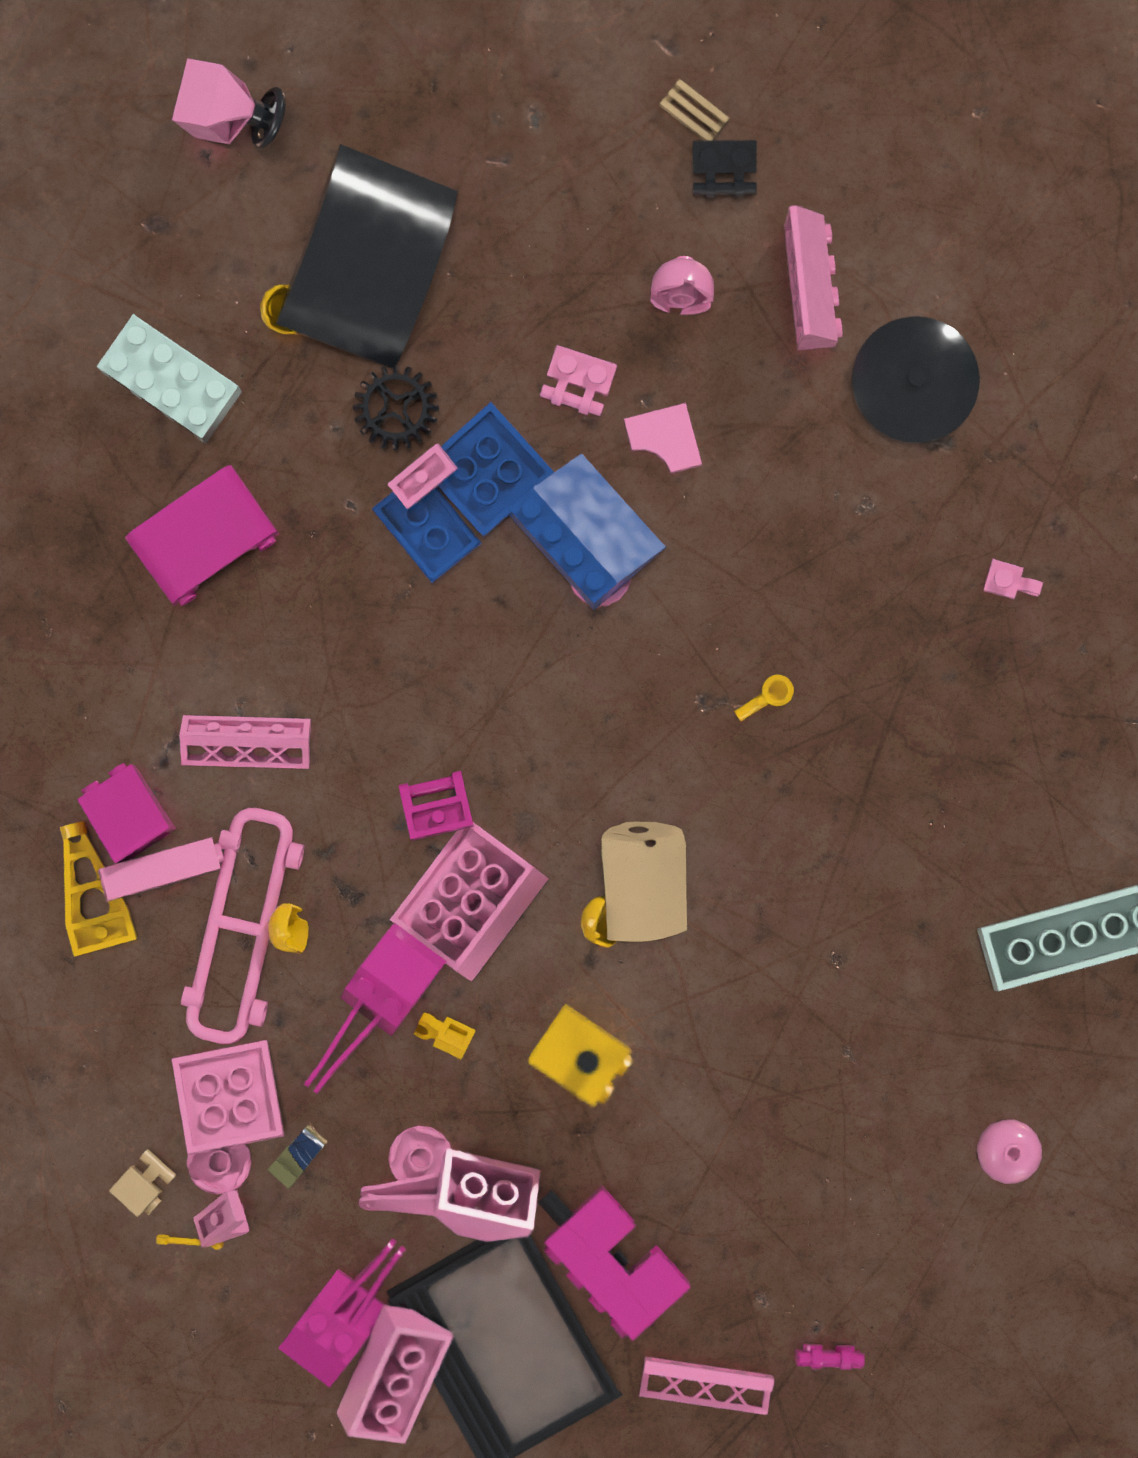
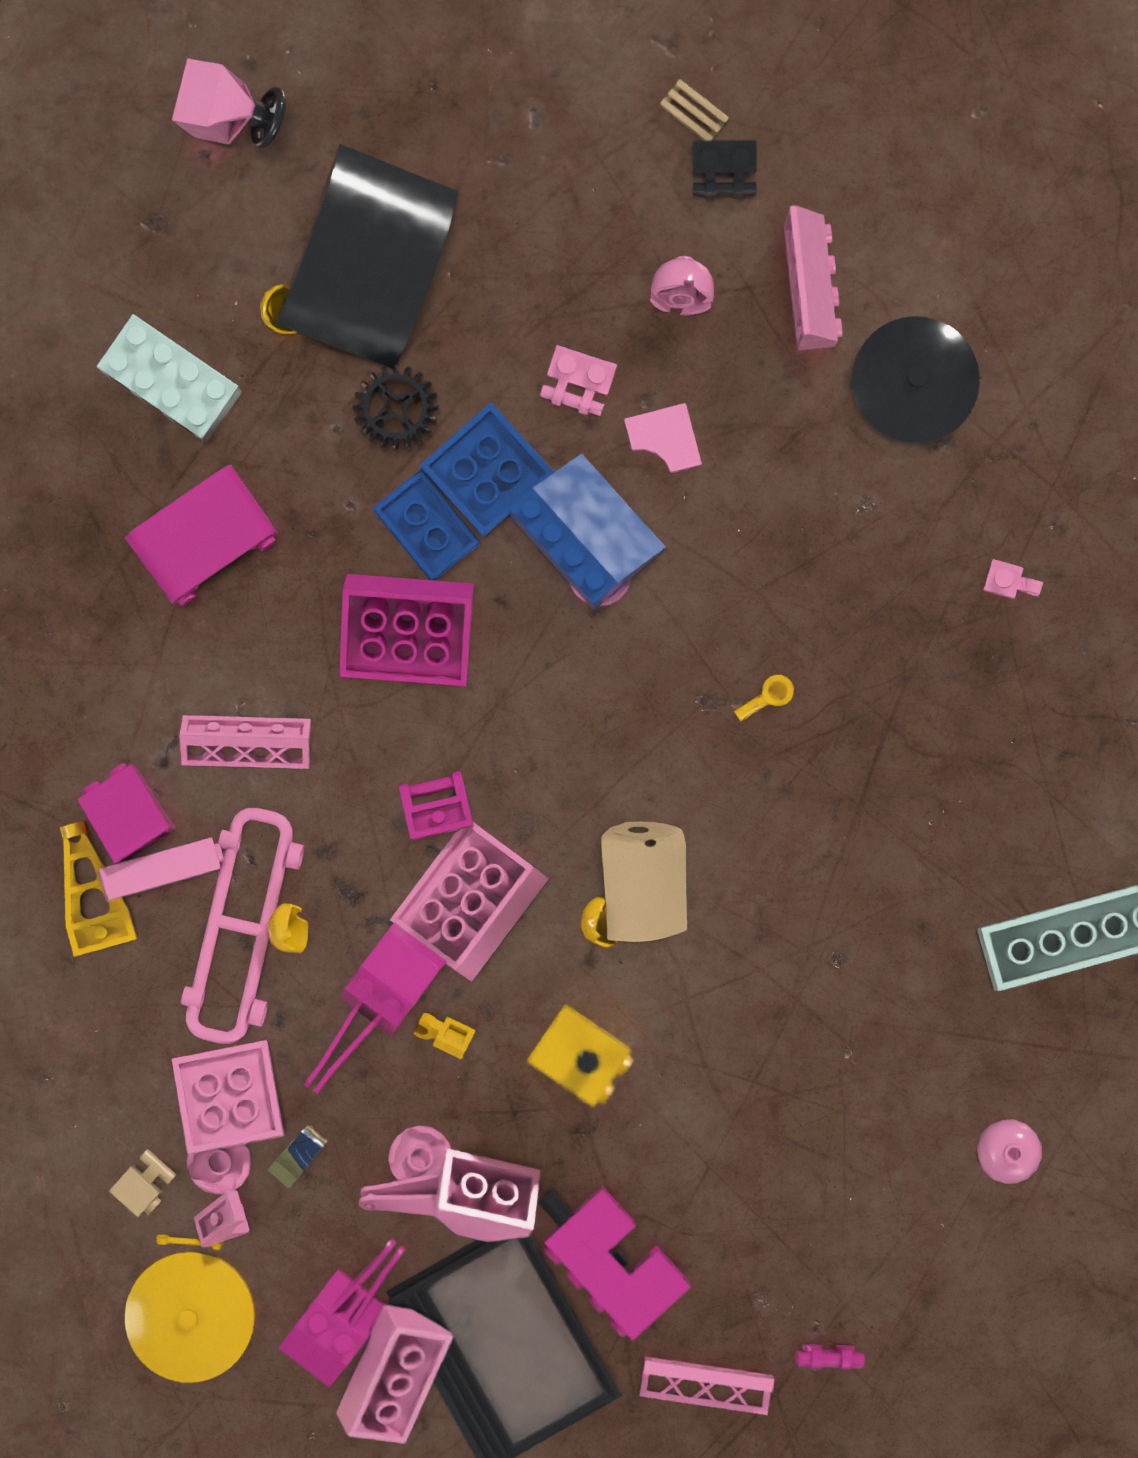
bright pink plate [388,444,458,509] -> none
none -> yellow dish [125,1251,255,1383]
none -> dark pink slope [339,574,474,686]

